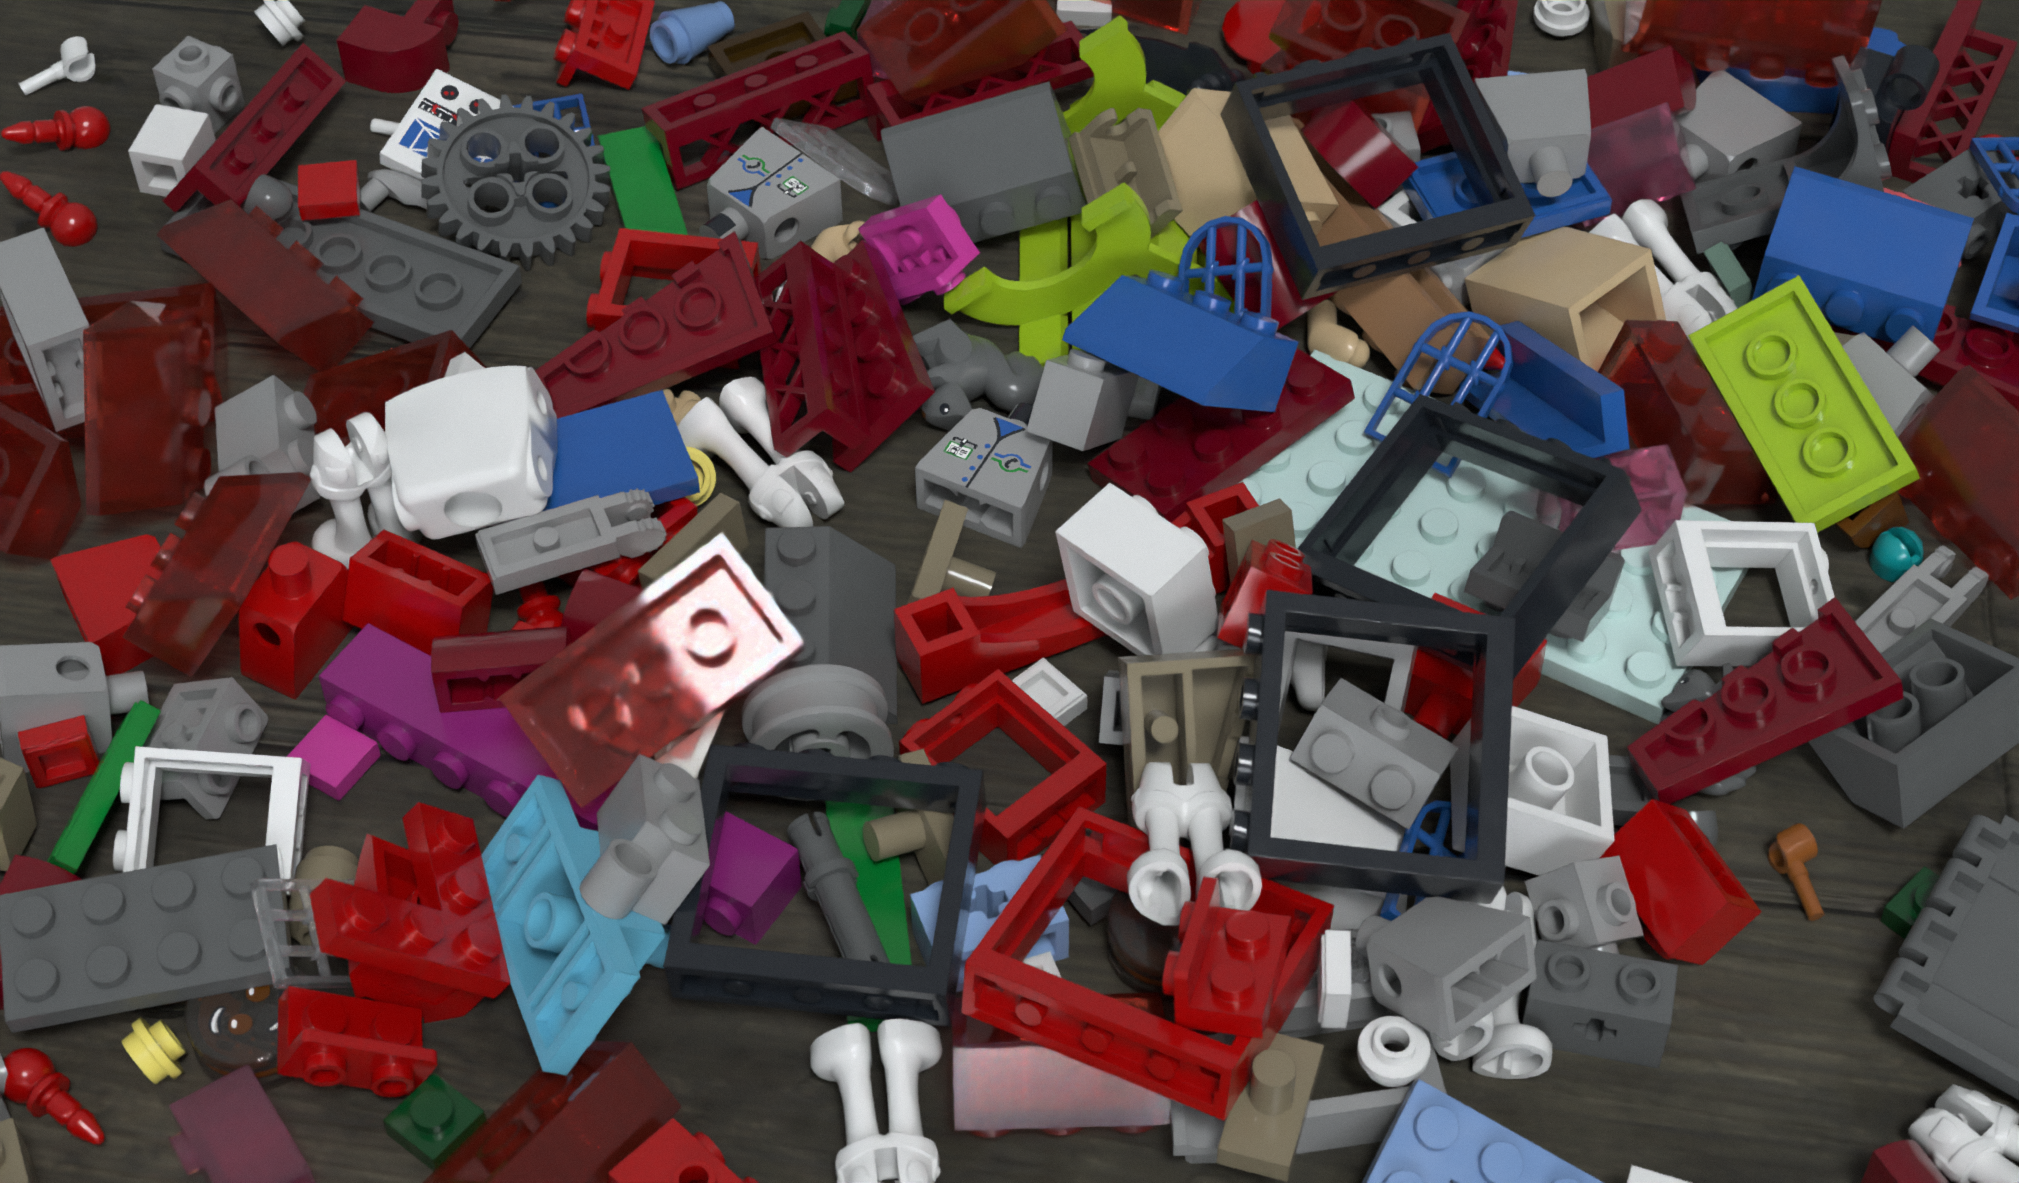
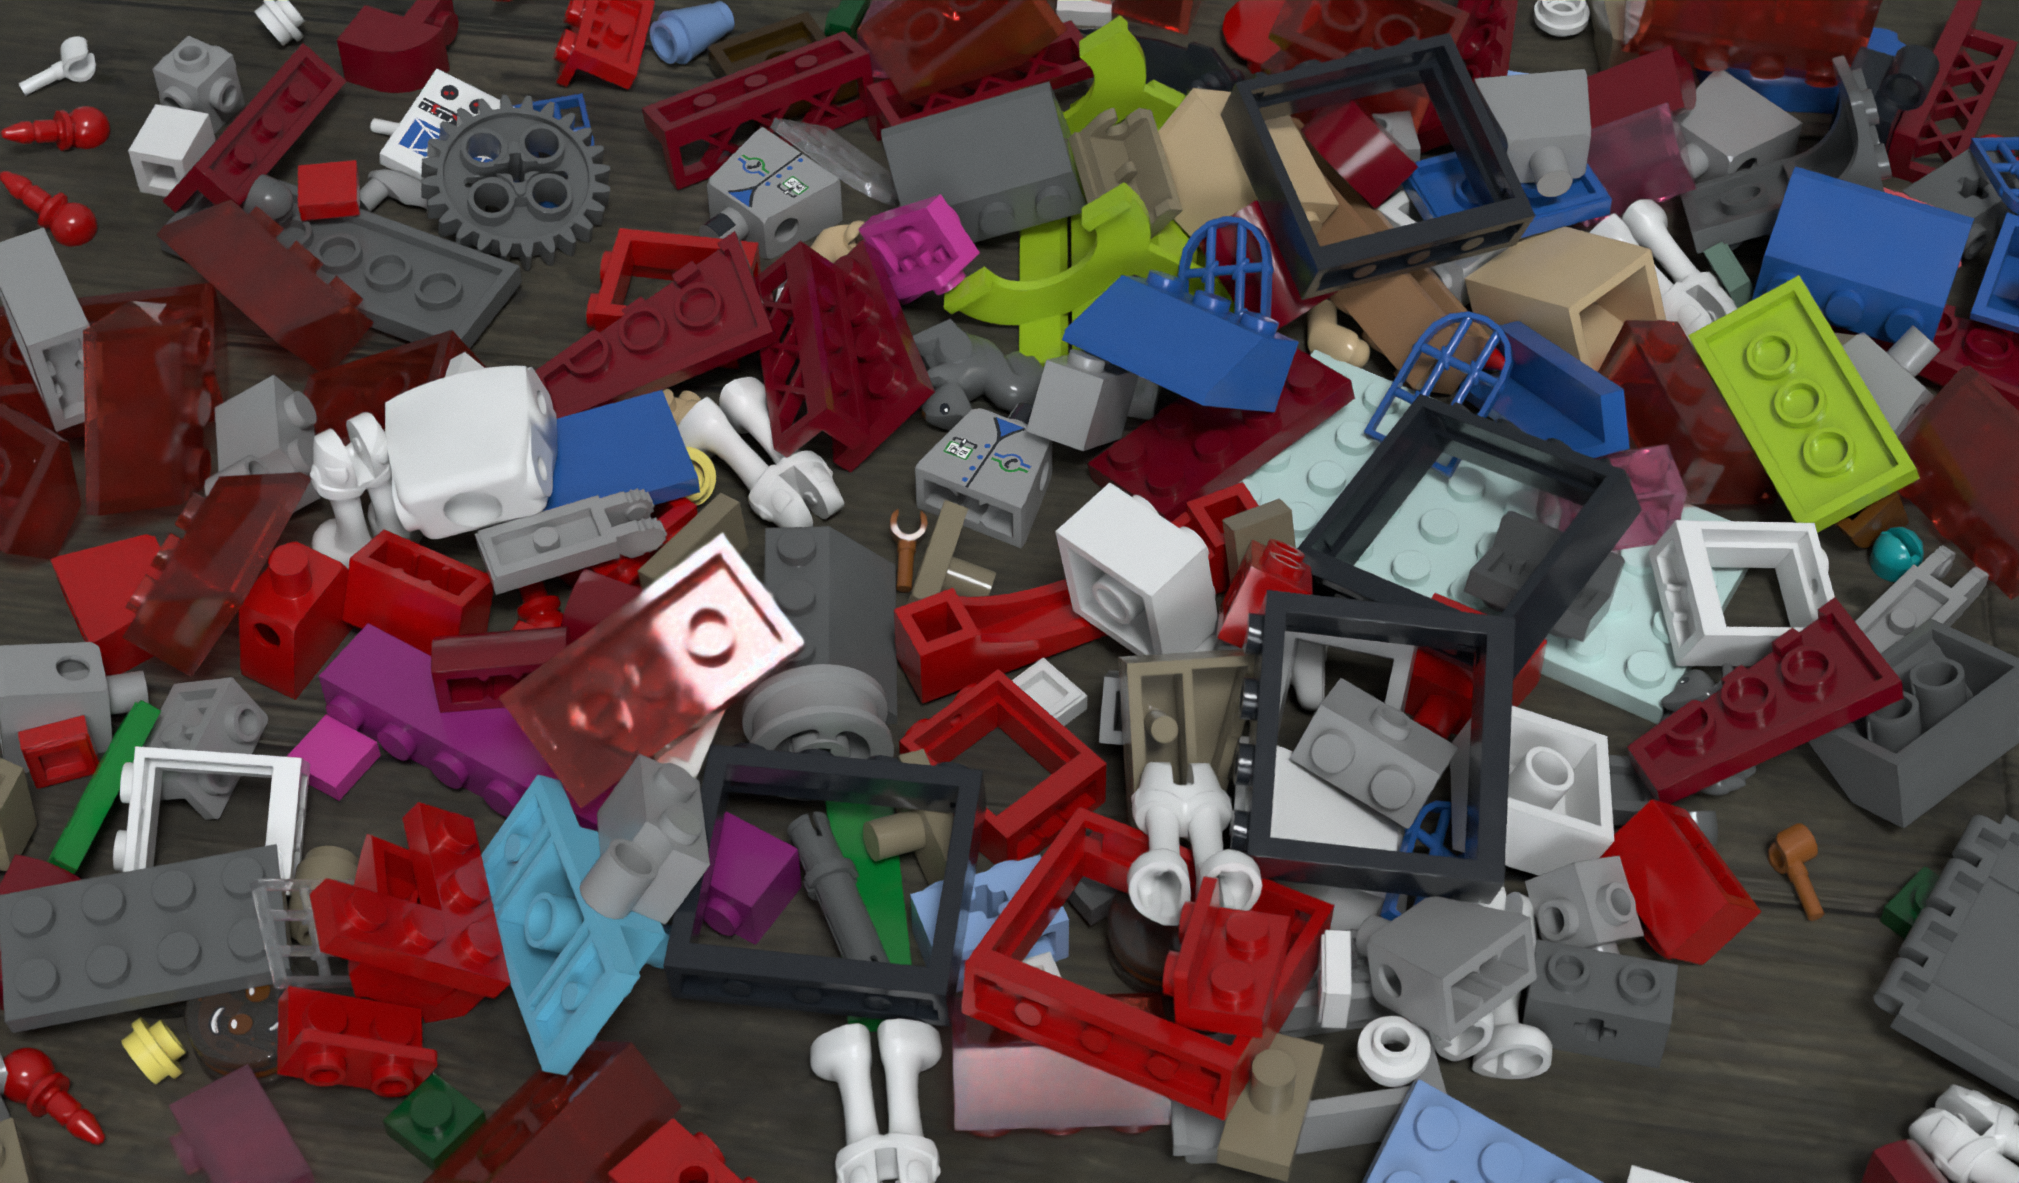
green tile [598,126,688,235] -> none
none -> dark orange hand [889,509,928,592]

